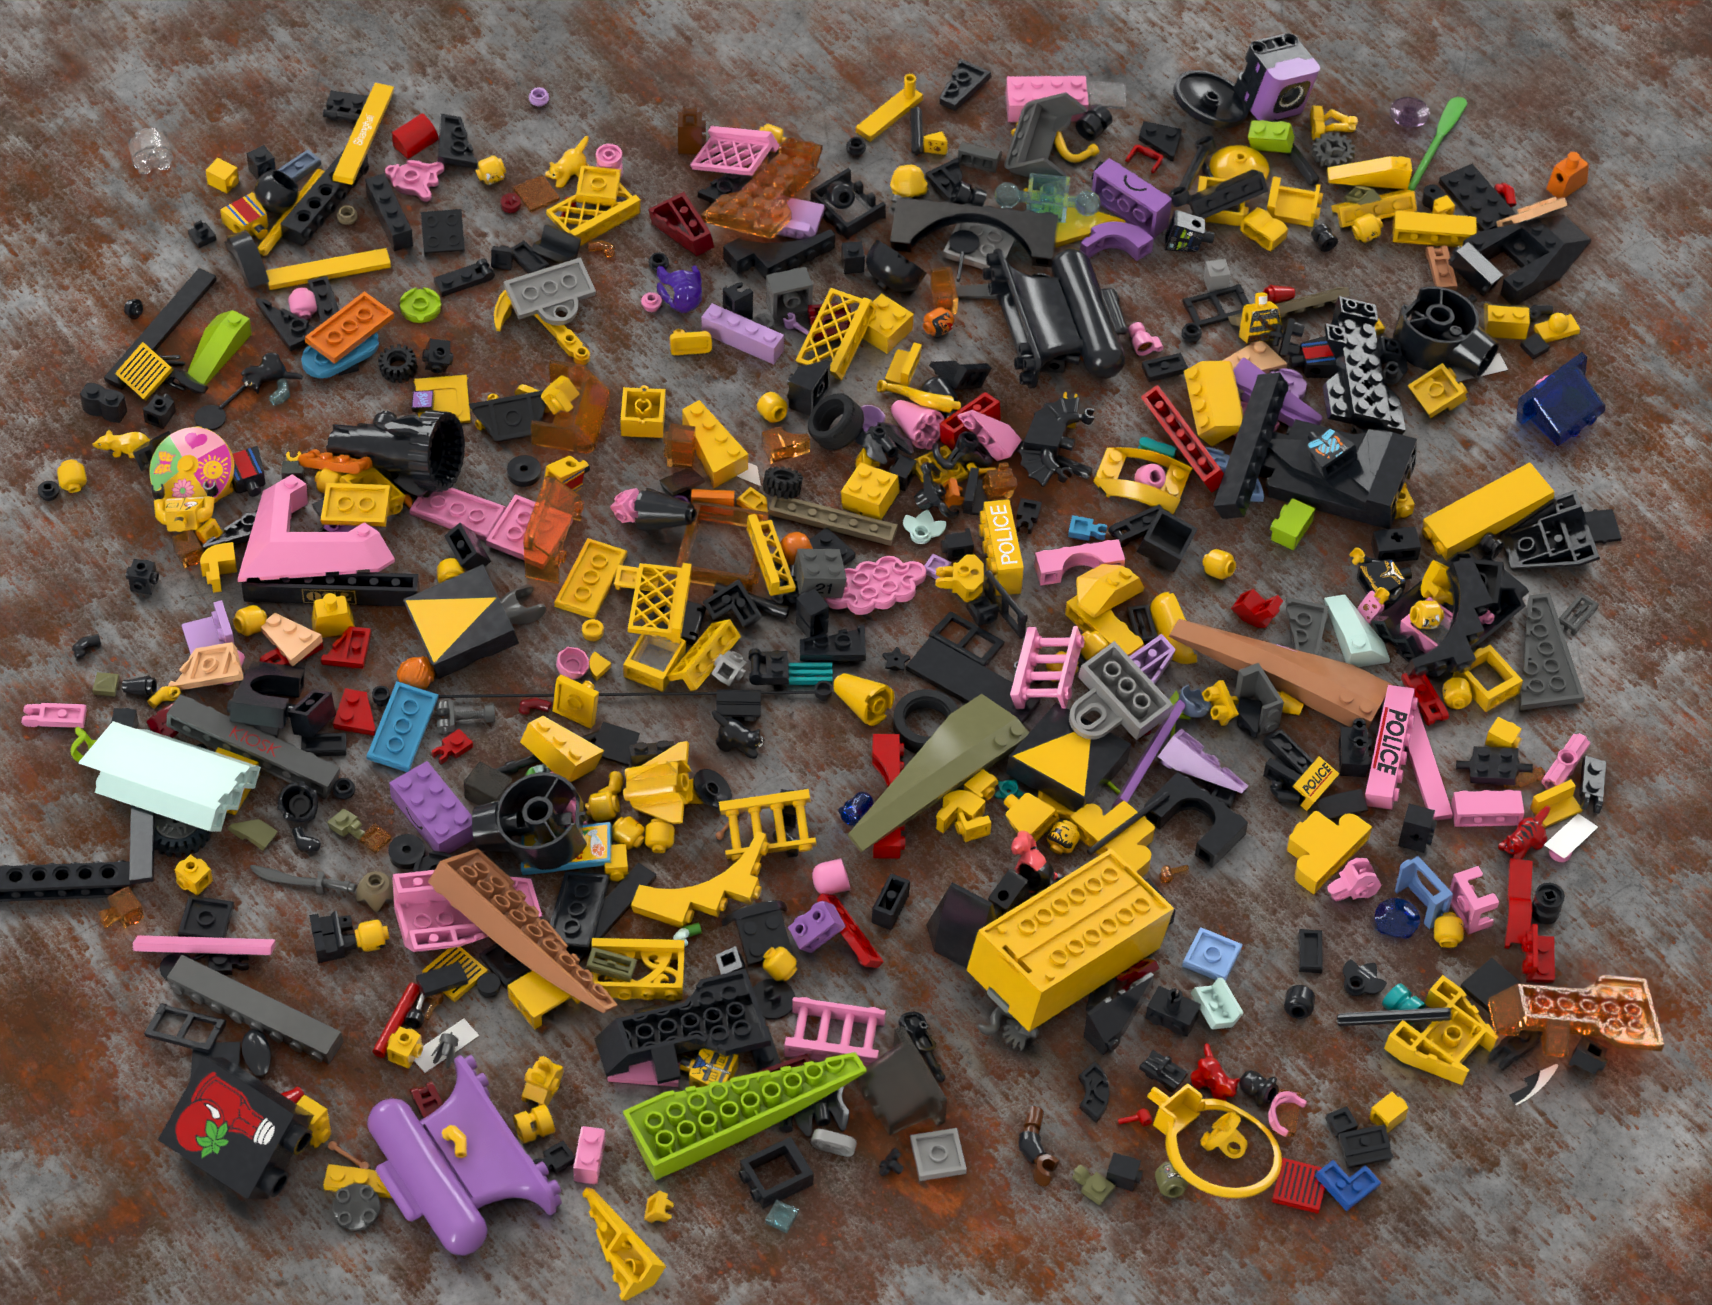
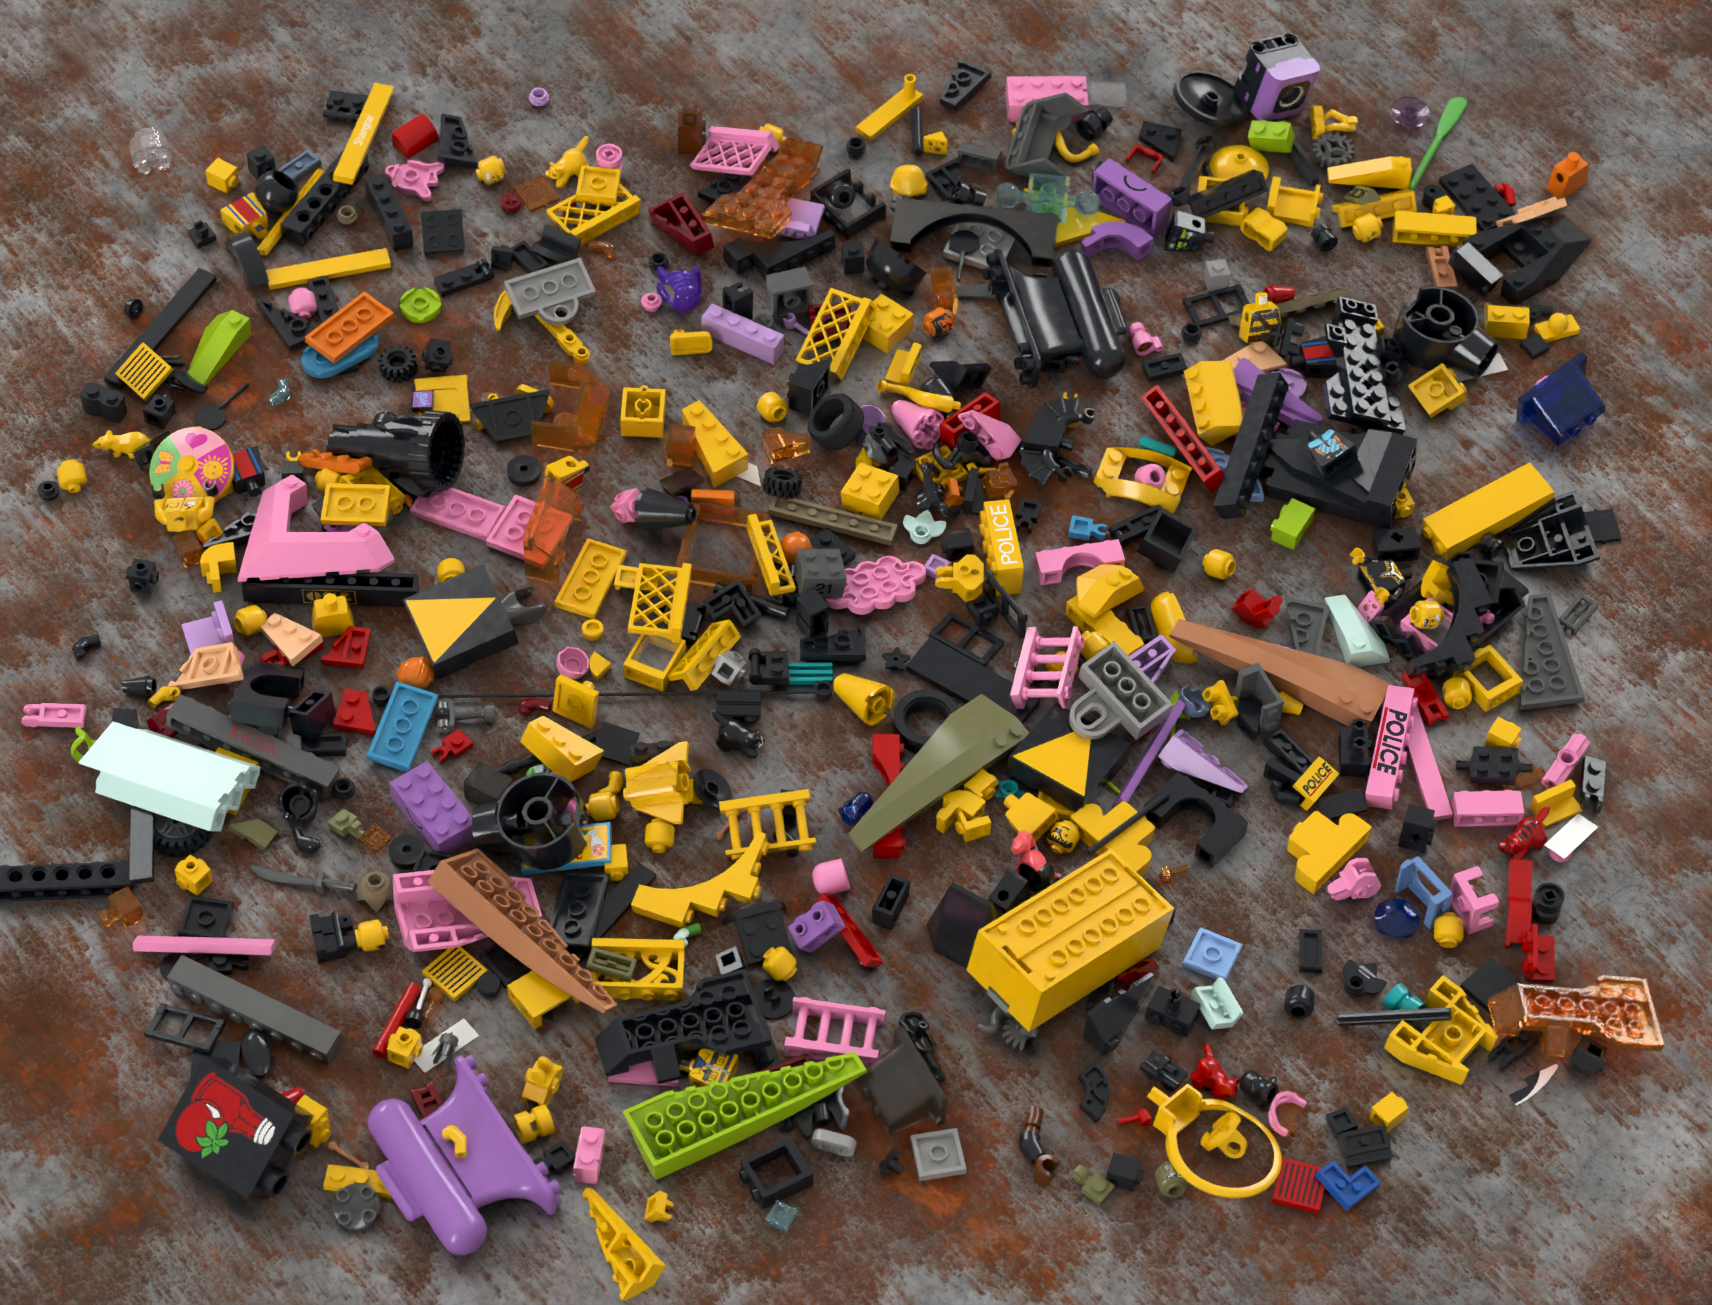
olive tile [93,672,120,696] -> none
black animal [241,352,303,394] -> none
black tile [416,962,468,998] -> none
black brick [444,523,491,571] -> none
yellow brick [541,375,580,415] -> none
yellow head [612,816,645,850] -> none
yellow tile [737,487,769,521] -> none

